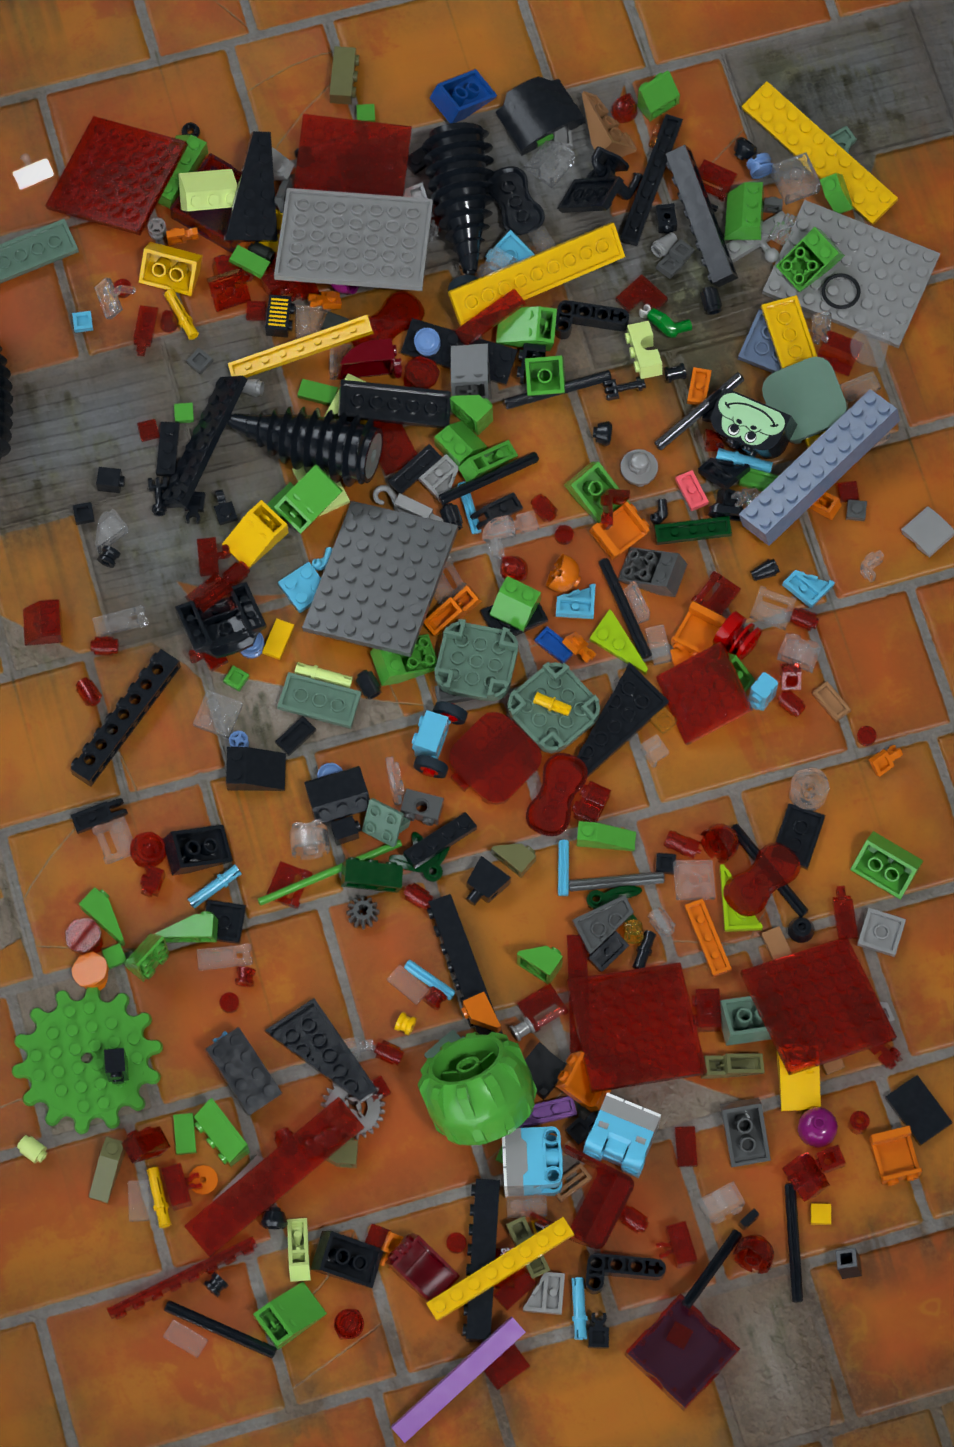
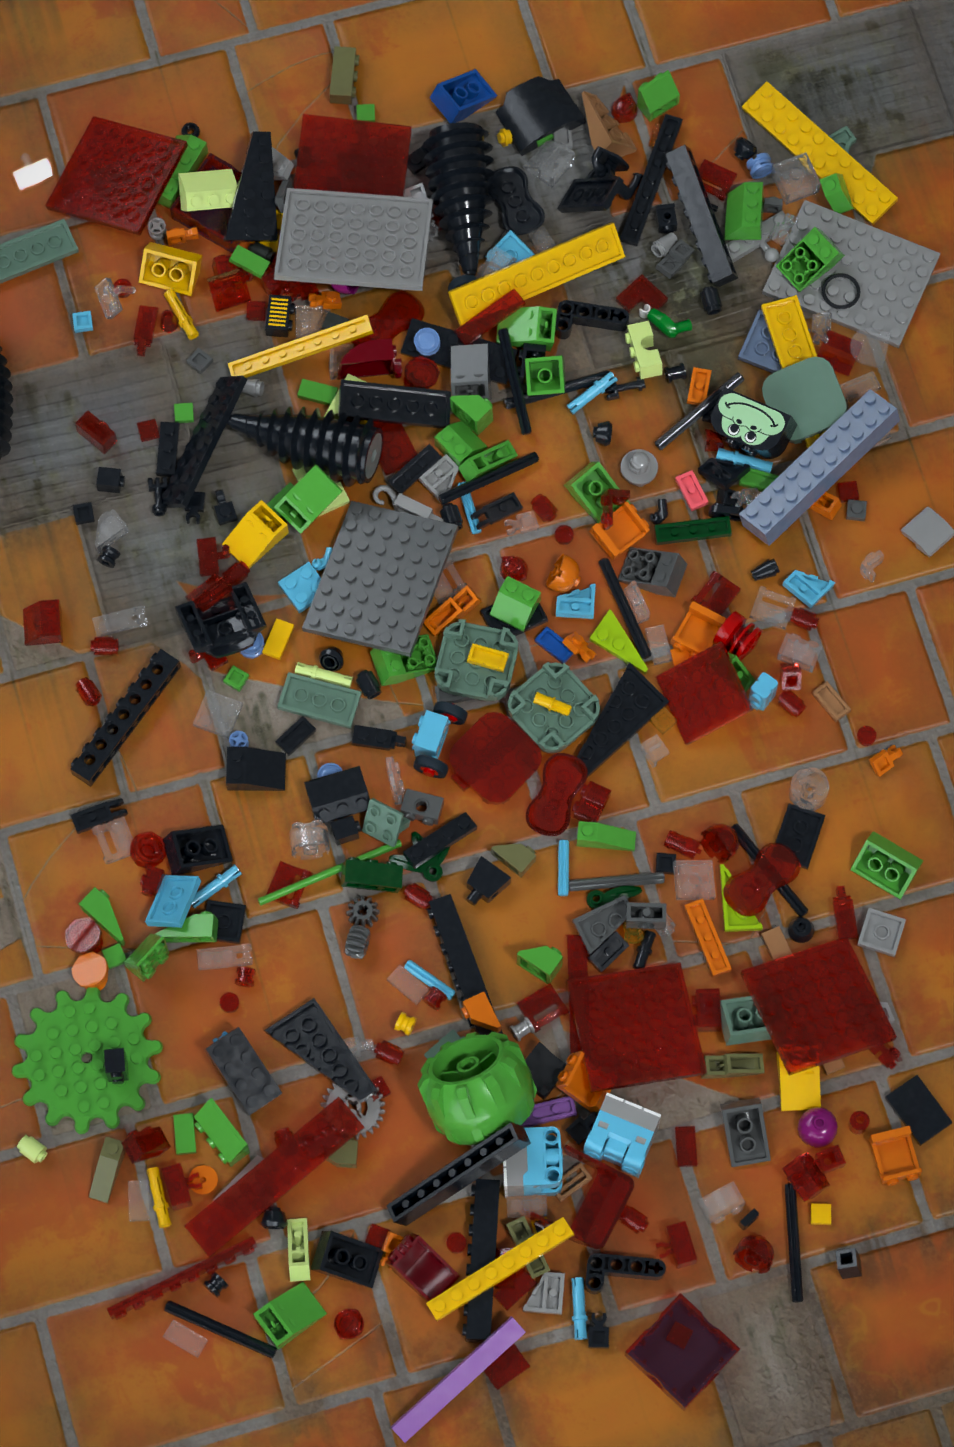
clear brick [482,515,516,560] -> none
black axle [681,1229,742,1309] -> none
none -> clear red brick [75,410,117,454]
none -> medium azure plate [145,875,201,928]
none -> black cone [319,647,344,671]
none -> dark grey gear [344,925,371,959]
none -> black hinge [352,725,406,751]
none -> black brick [386,1122,531,1226]
none -> yellow tile [467,643,509,673]
none -> yellow plate [497,128,512,147]
none -> black axle [498,328,532,435]
none -> medium azure pin [566,371,618,415]
none -> dark grey brick [626,902,667,929]

